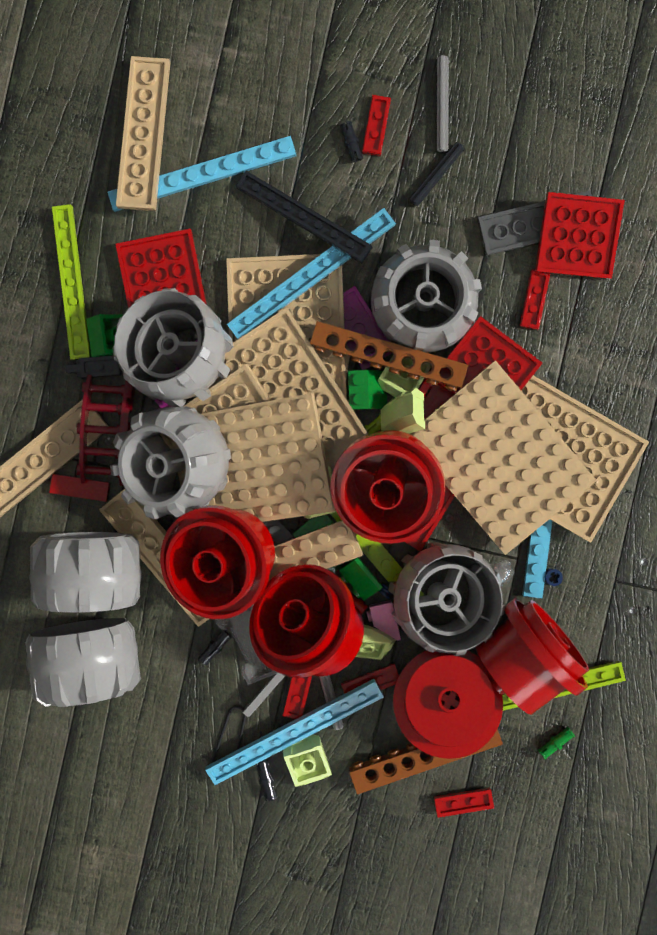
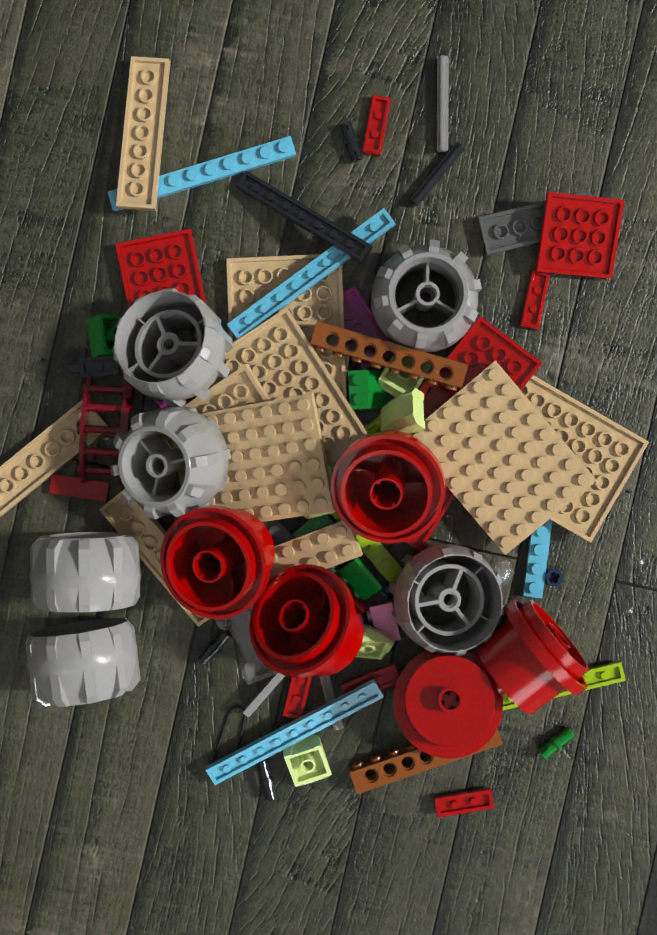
lime plate [52,204,91,360] -> none

